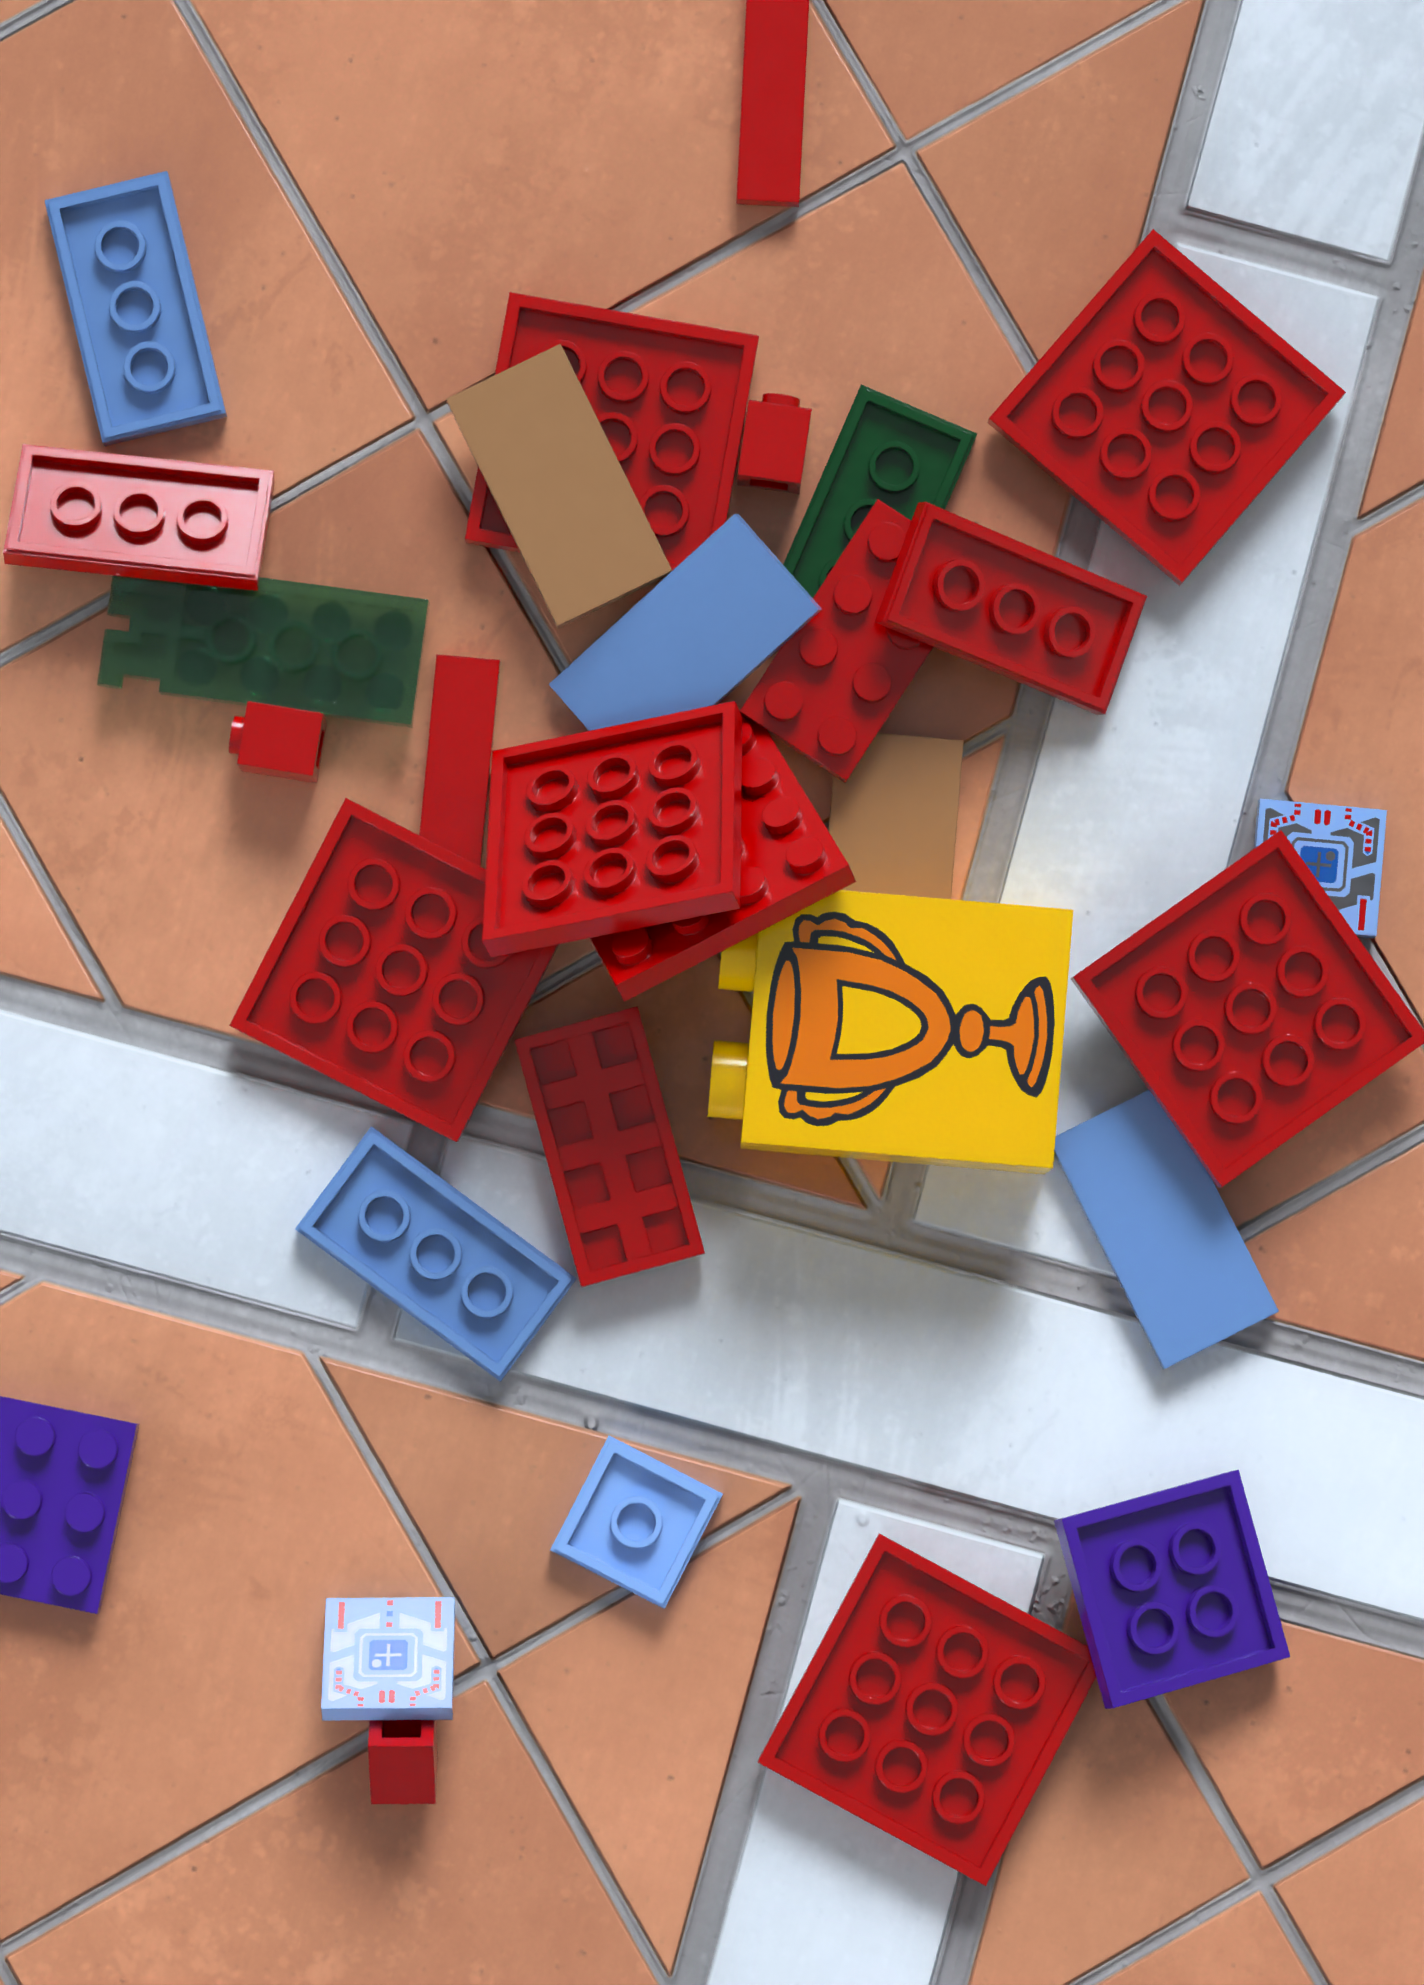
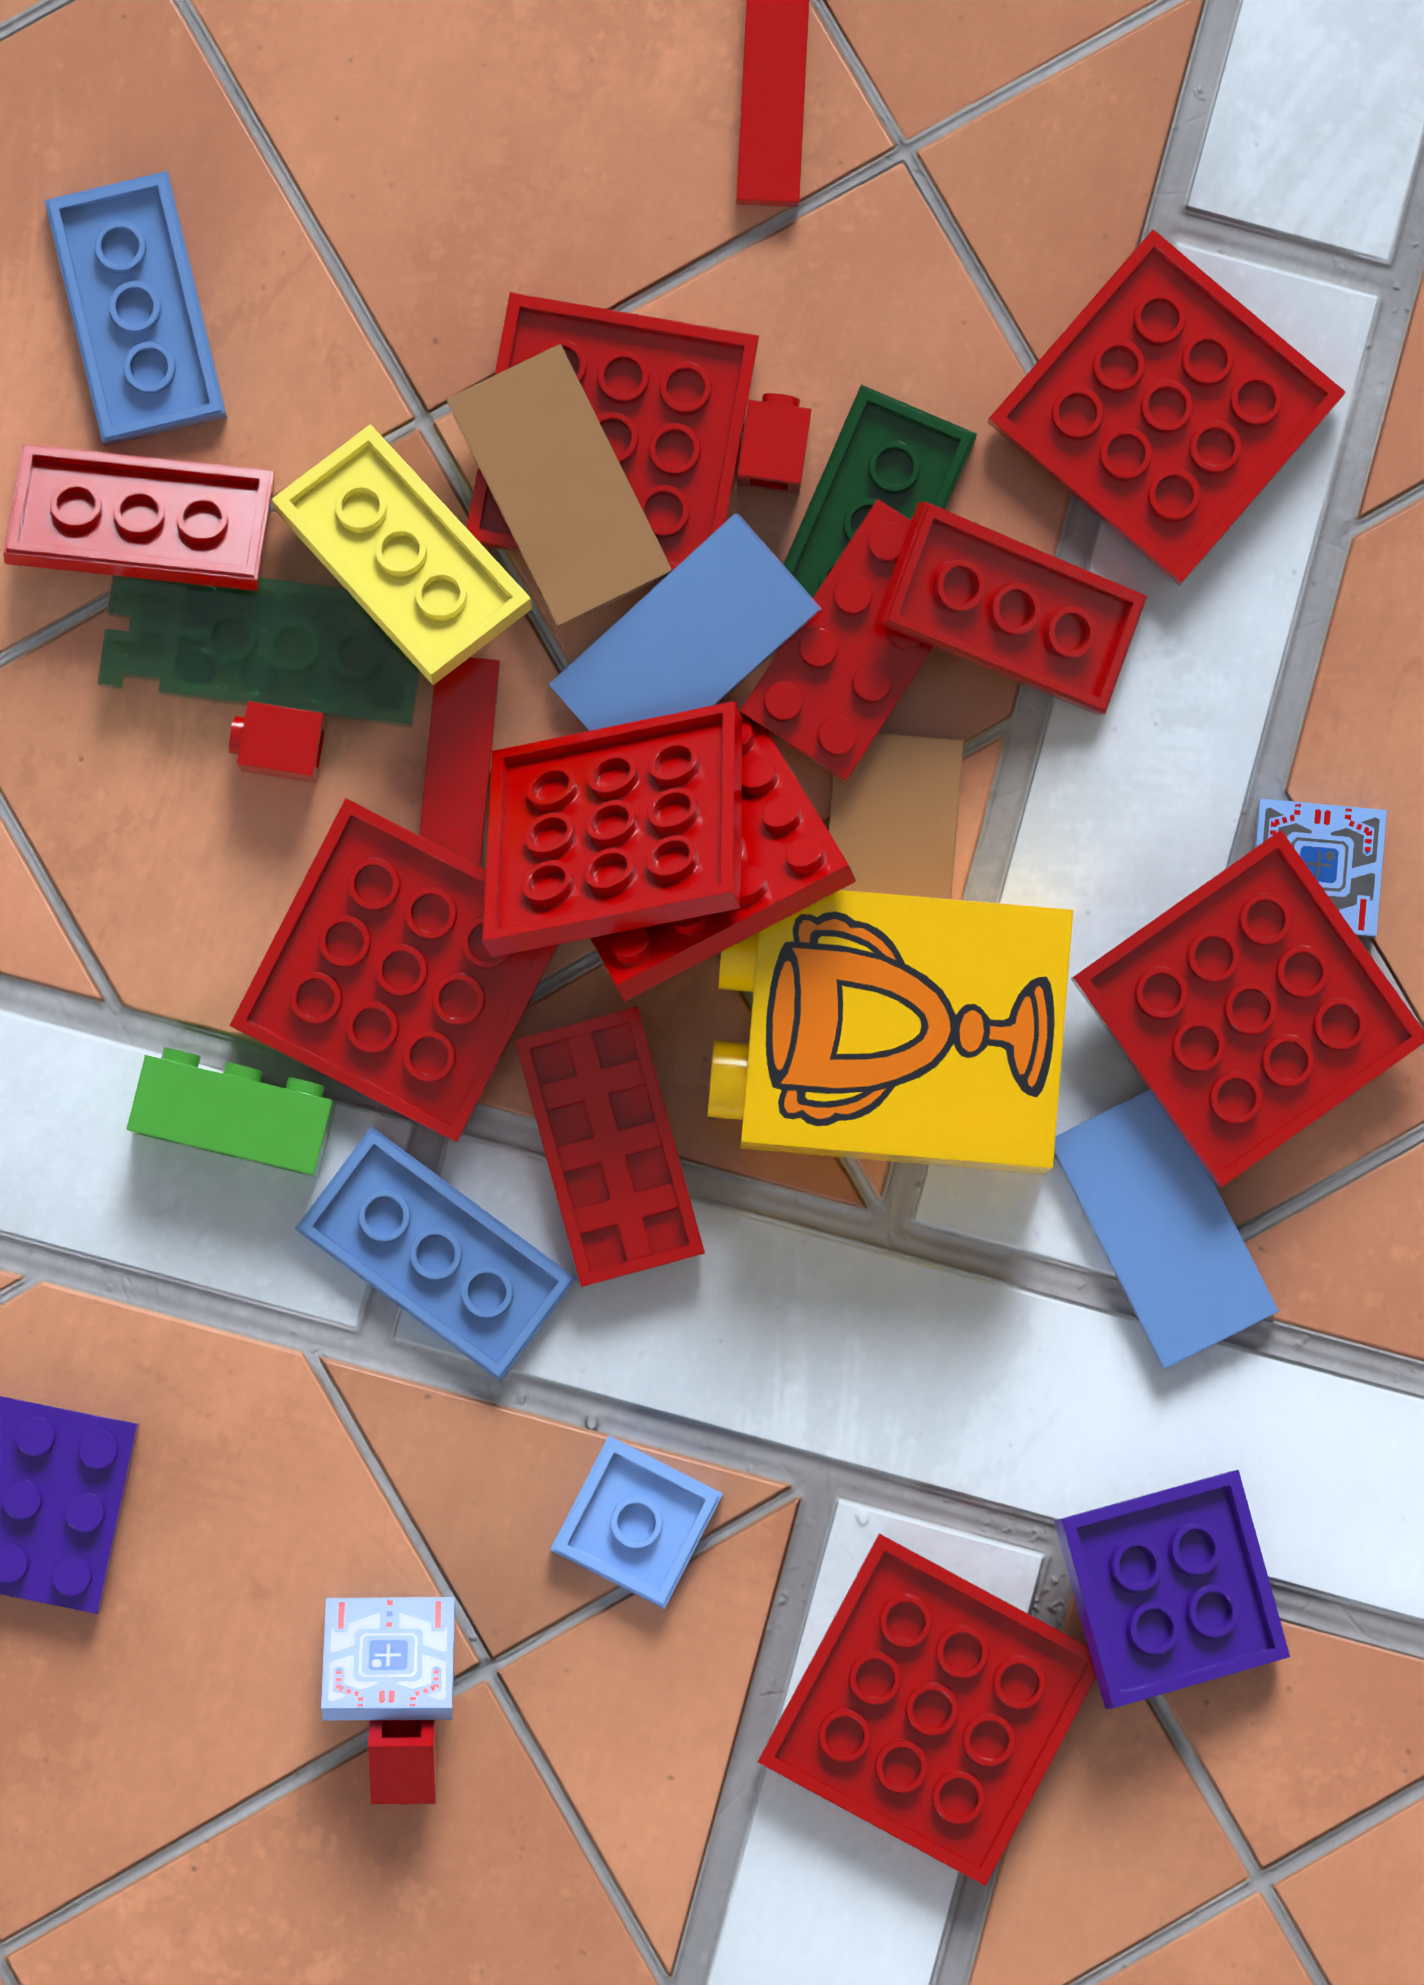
none -> bright green brick [126,1047,337,1178]
none -> light yellow plate [271,424,532,685]

